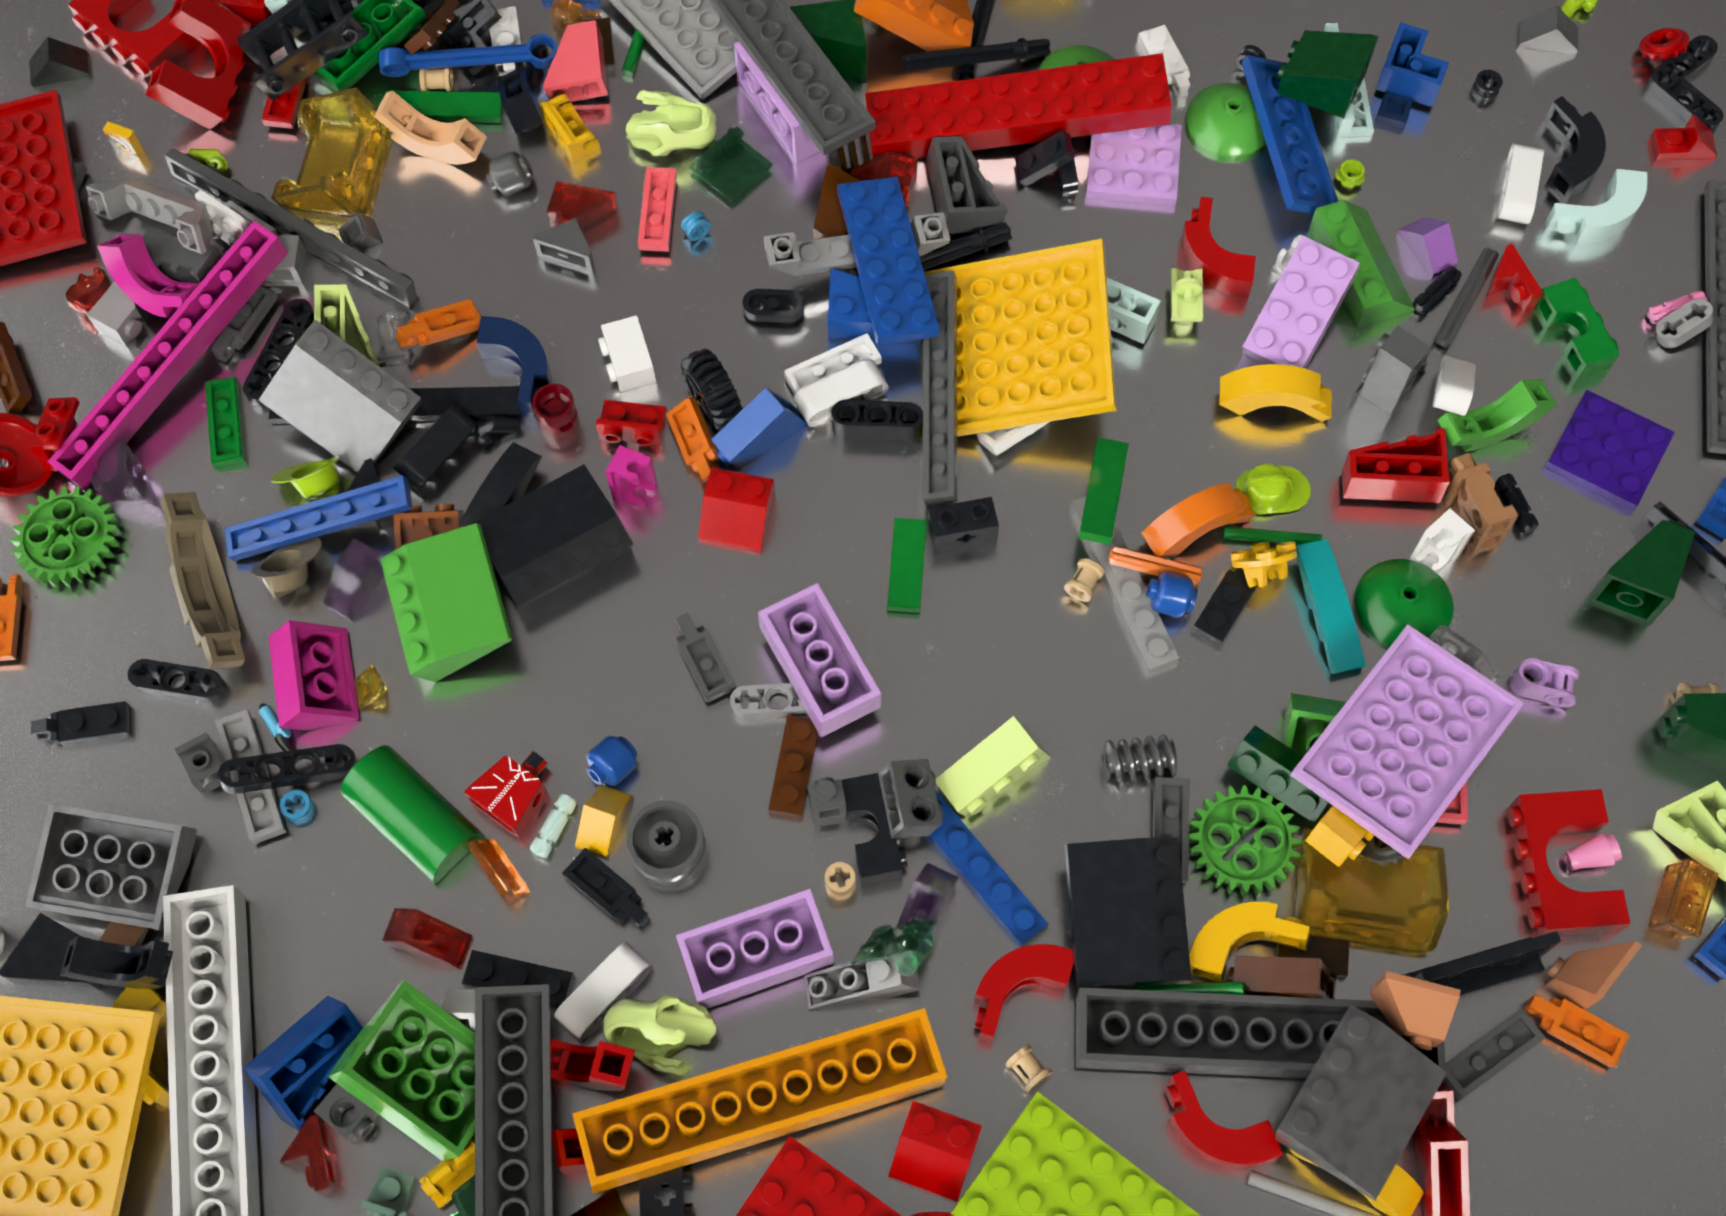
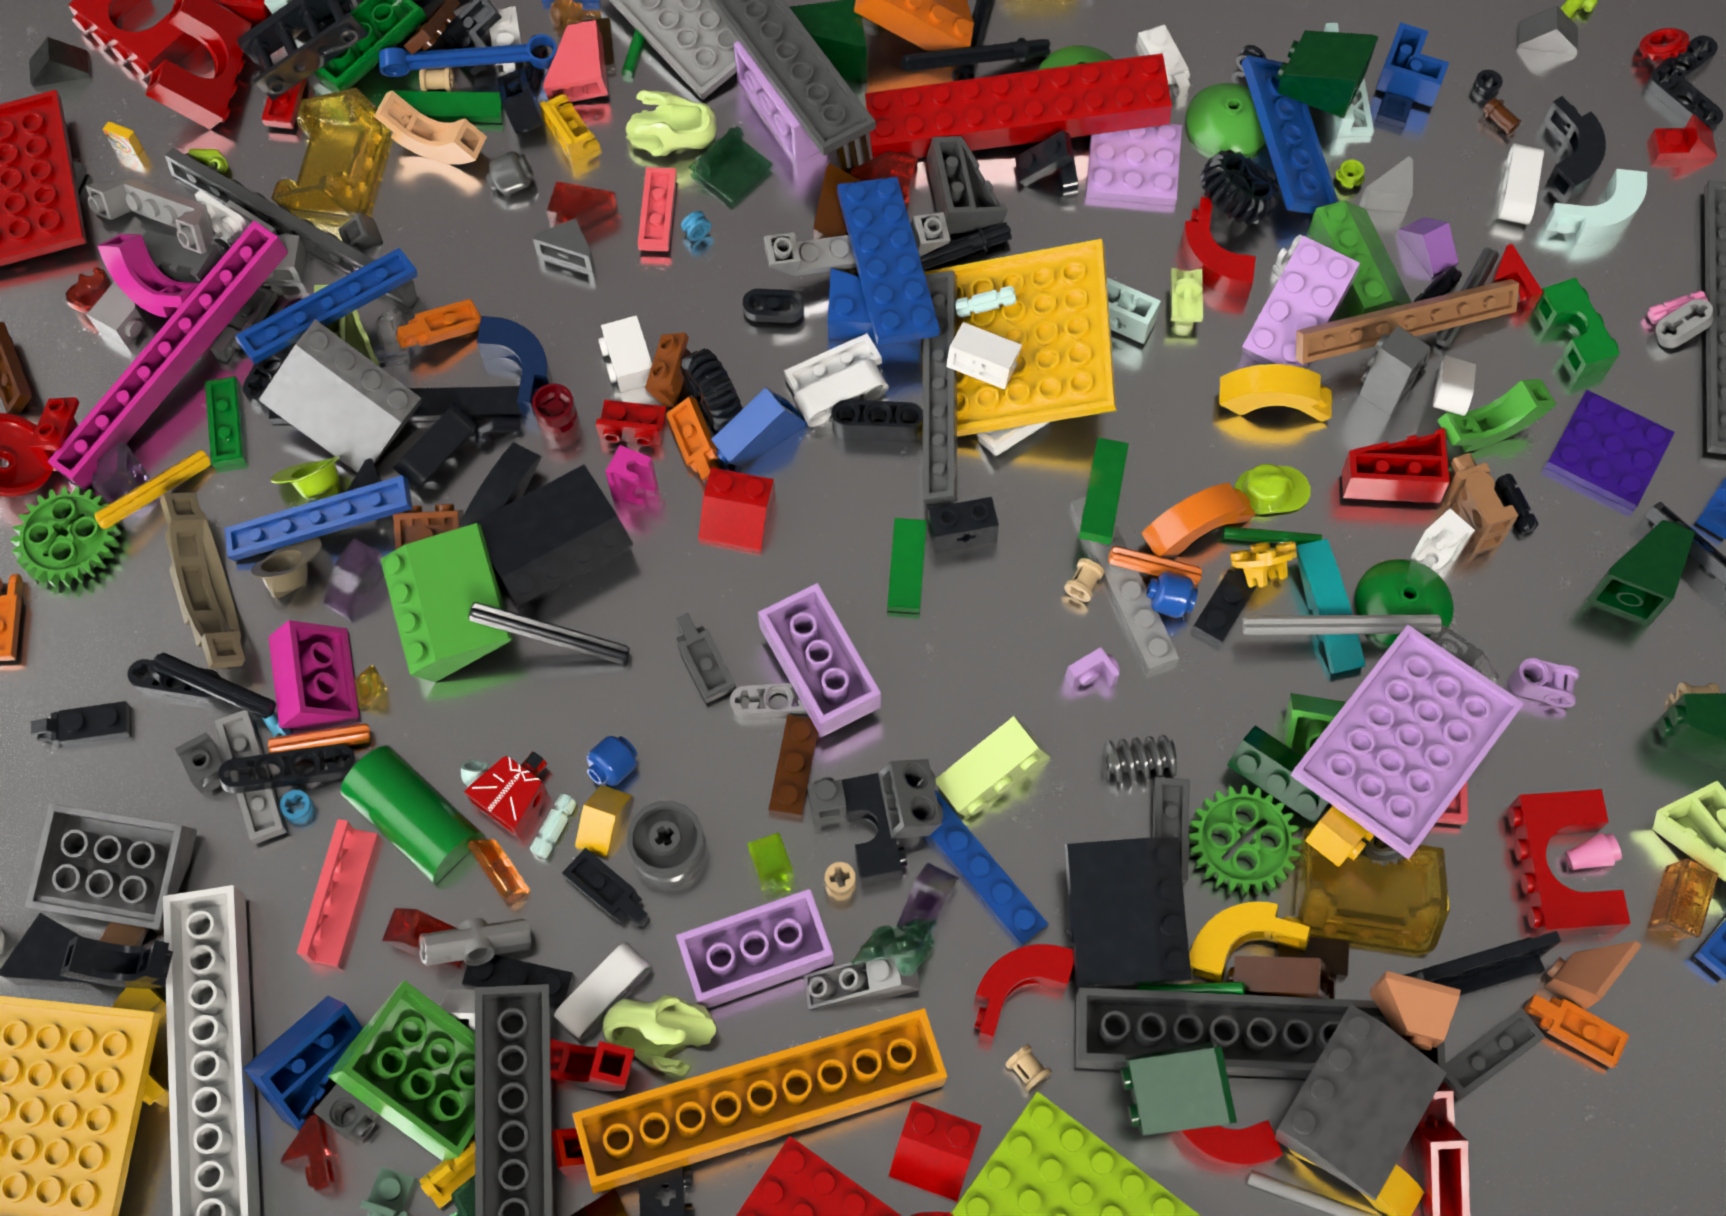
none -> yellow axle [94,450,211,529]
none -> black axle [152,652,276,719]
none -> blue plate [236,248,417,365]
none -> orange axle [268,723,371,754]
none -> coral fence [297,819,380,969]
none -> light grey piece [419,918,531,966]
none -> light aqua hinge [461,760,488,787]
none -> axle [468,602,630,664]
none -> dark orange bracket [645,332,691,408]
none -> clear neon green brick [747,832,794,891]
none -> white hinge [946,322,1022,389]
none -> light aqua axle [955,286,1017,318]
none -> lavender bracket [1065,647,1120,688]
none -> slope [1120,1042,1237,1135]
none -> black gear [1200,150,1279,225]
none -> light grey axle [1242,615,1442,635]
none -> medium nougat plate [1295,279,1519,364]
none -> light grey slope [1359,156,1413,213]
none -> reddish brown pin [1482,98,1522,135]

